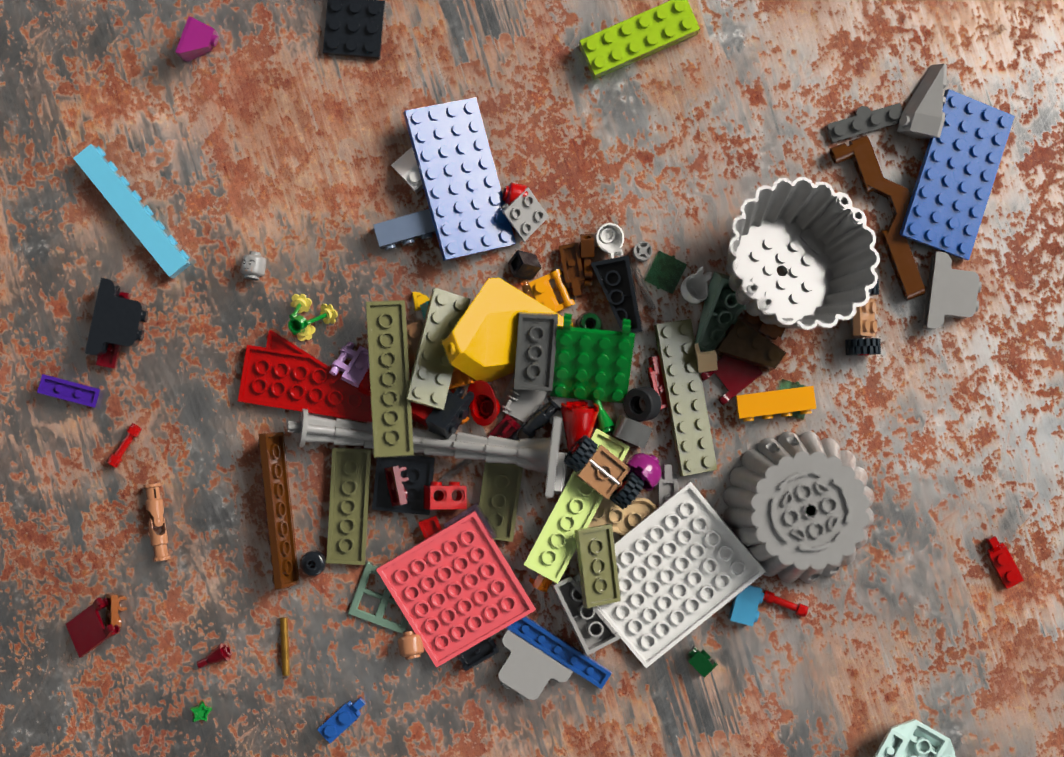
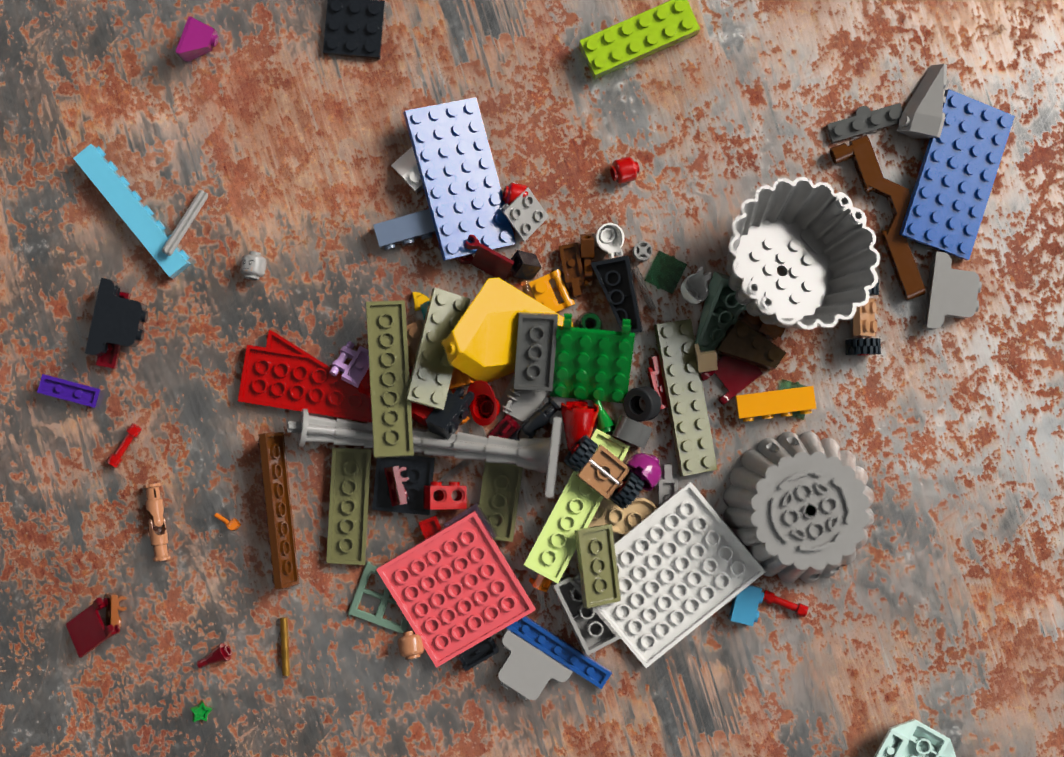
light yellow plant [288,294,338,341] -> none
black head [300,550,327,576] -> none
blue hinge [317,697,366,744] -> none
white plate [554,452,572,492] -> none
dark green brick [686,646,718,678] -> none
red hinge [986,536,1024,589] -> none
none -> light grey axle [162,190,208,256]
none -> orange hand [214,513,241,531]
none -> dark red flag [458,234,515,281]
none -> red head [610,157,640,184]

